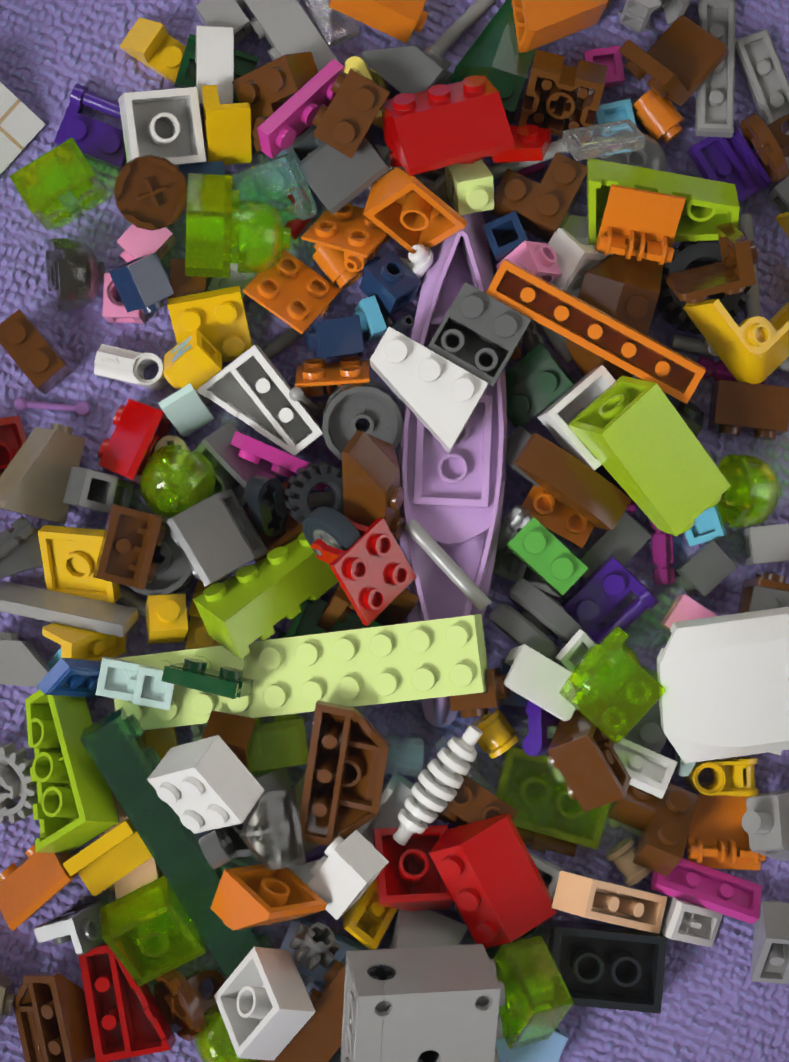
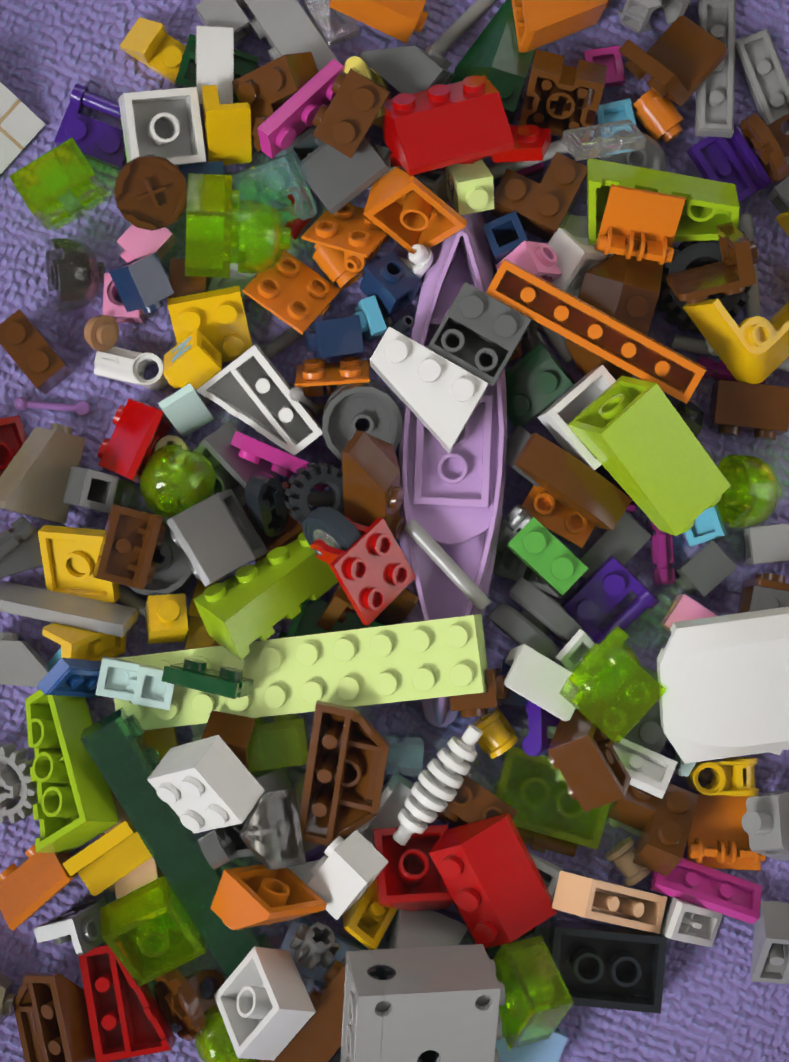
none -> medium nougat plate [84,315,119,352]

